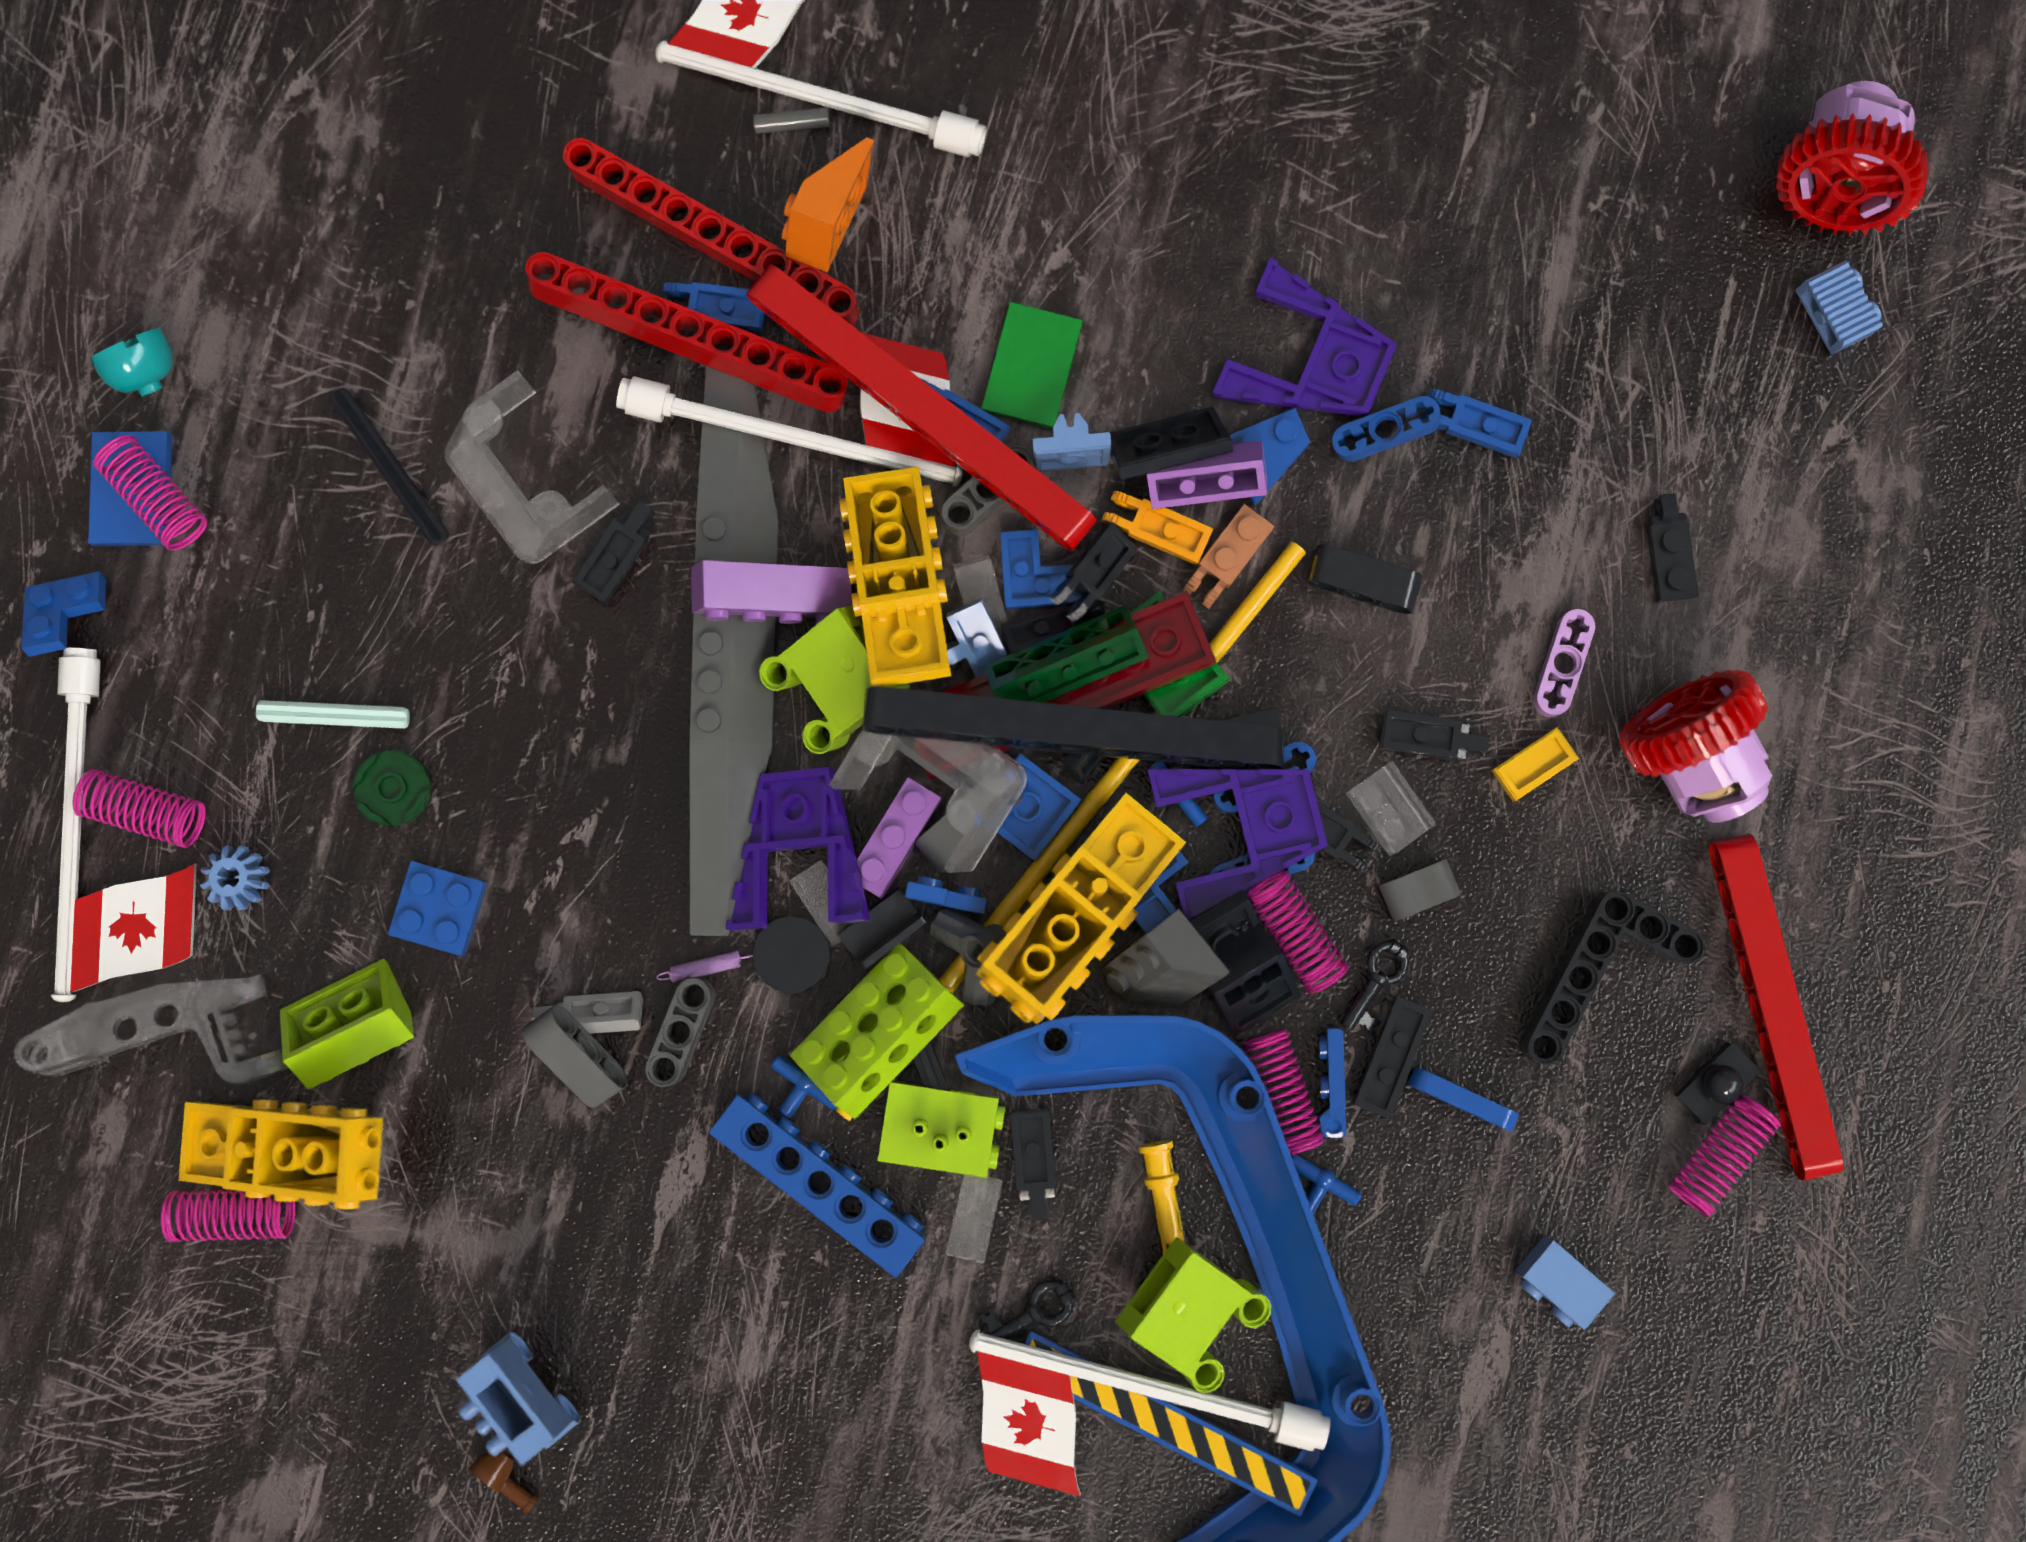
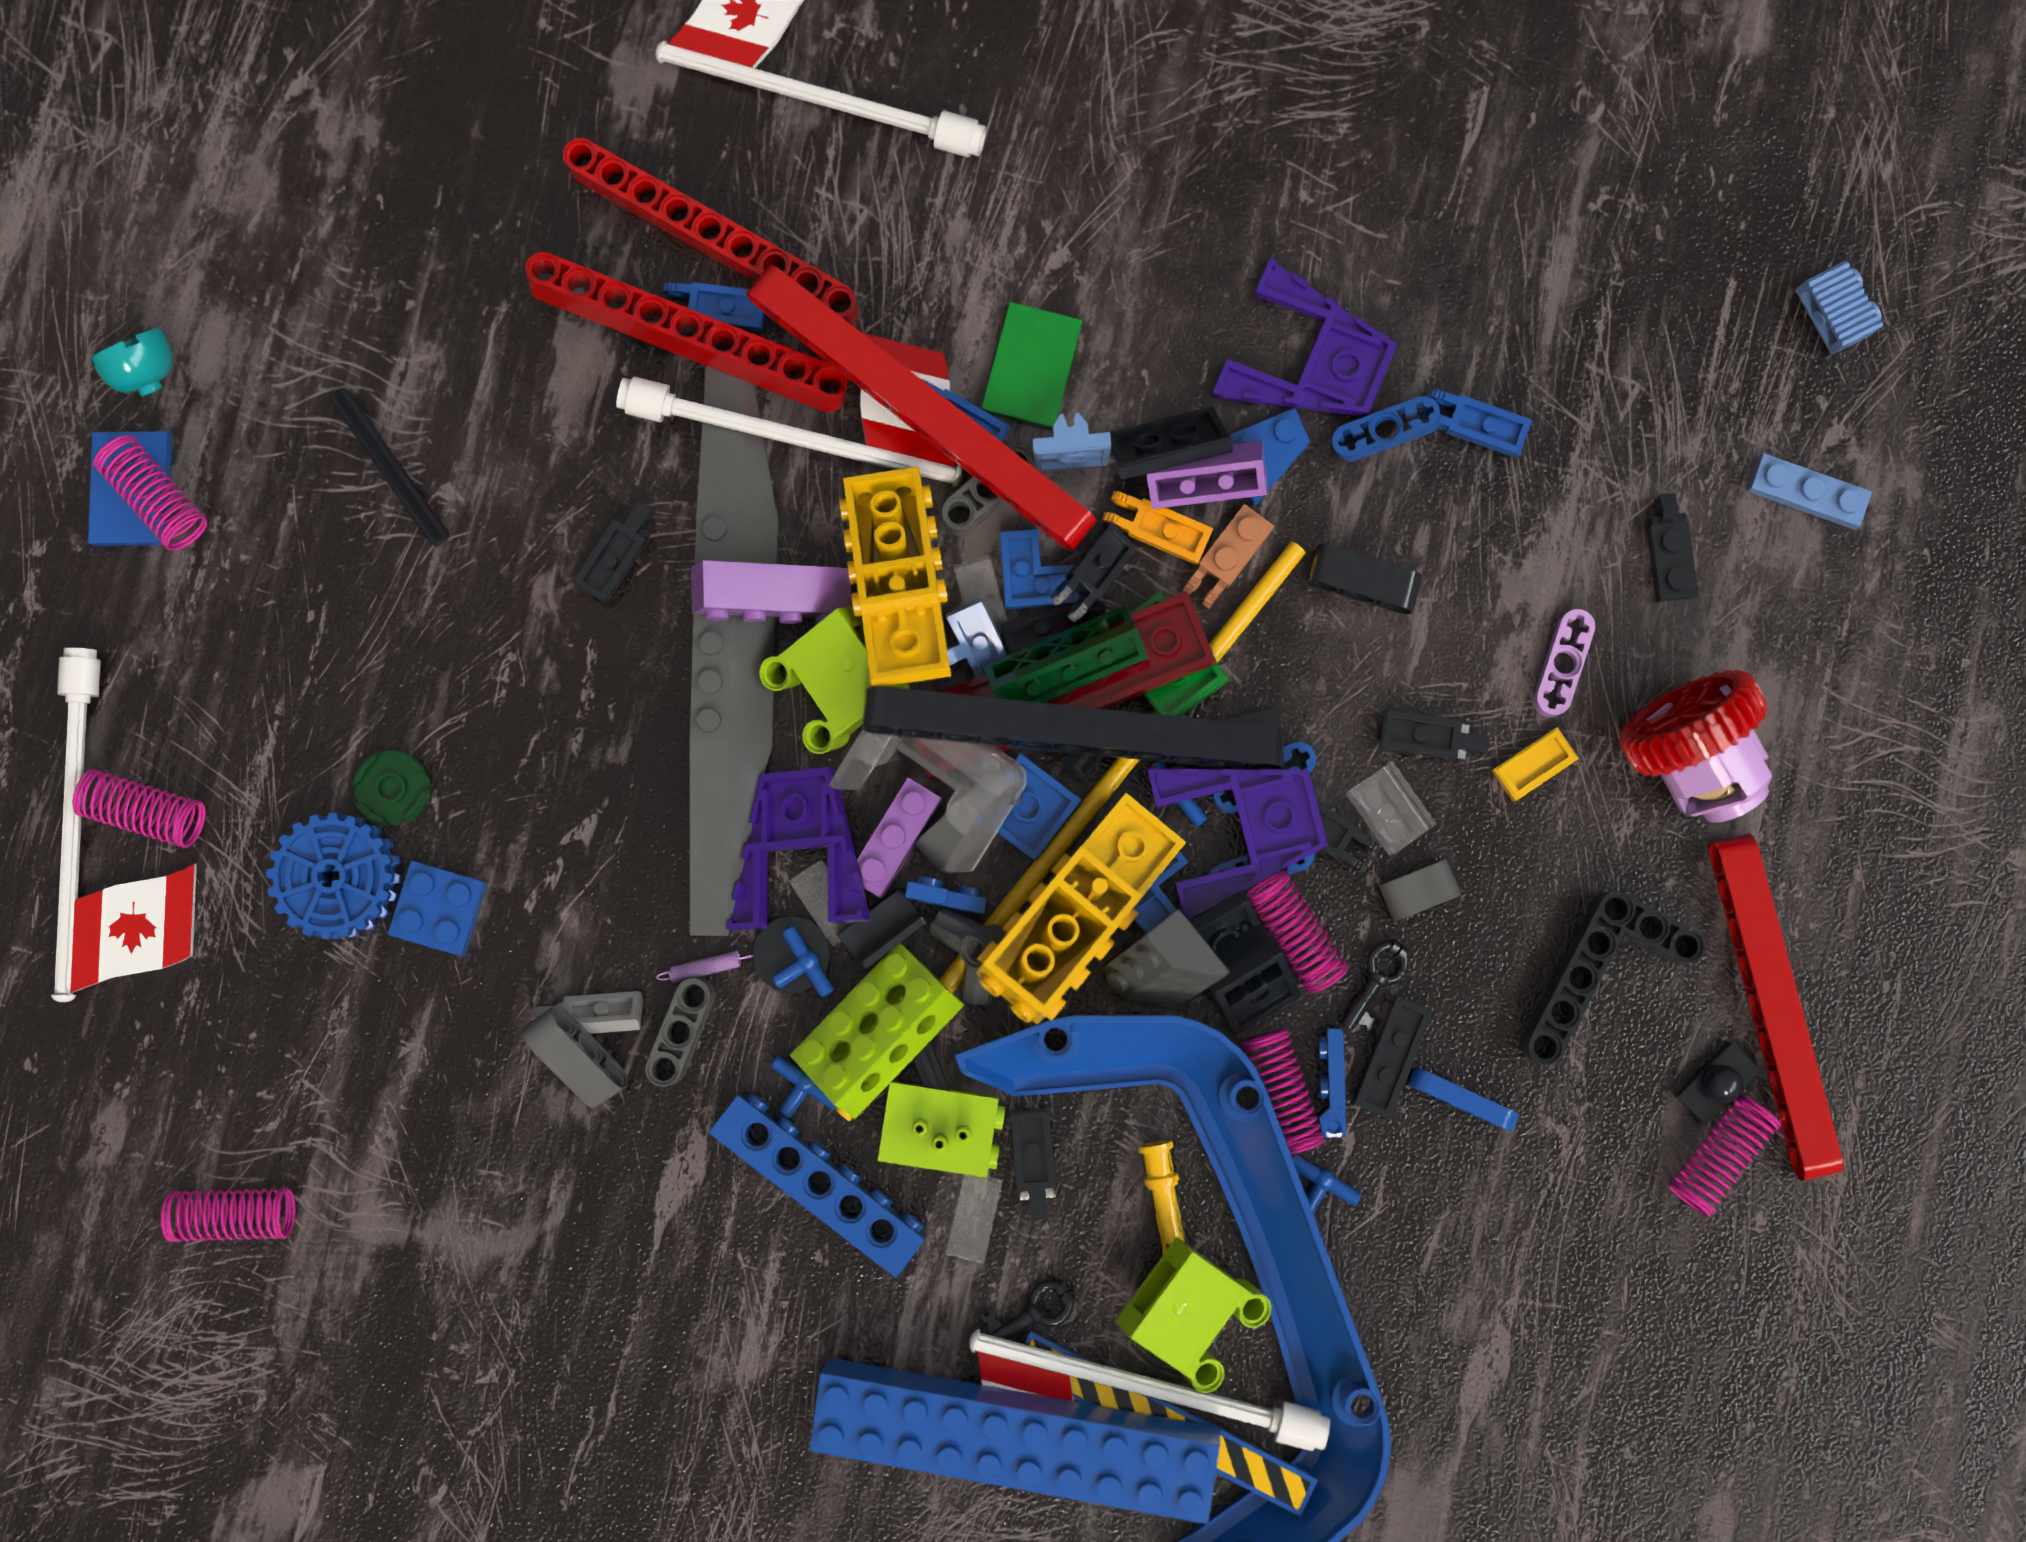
clear piece [14,976,289,1086] -> none
blue plate [21,571,106,657] -> none
yellow wedge [178,1100,383,1209] -> none
medium blue gear [199,846,270,910] -> none
light aqua axle [256,700,410,729] -> none
lime slope [279,959,414,1090] -> none
clear windscreen [444,370,619,564] -> none
medium blue piece [456,1331,580,1466] -> none
reddish brown bar [469,1450,539,1515] -> none
dark grey piece [753,107,830,134] -> none
orange slope [782,137,874,273] -> none
medium blue brick [1514,1236,1615,1330] -> none
red piece [1776,81,1929,236] -> none
none -> blue piece [266,813,402,939]
none -> blue piece [772,926,834,997]
none -> blue brick [810,1358,1220,1524]
none -> medium blue plate [1747,453,1872,530]

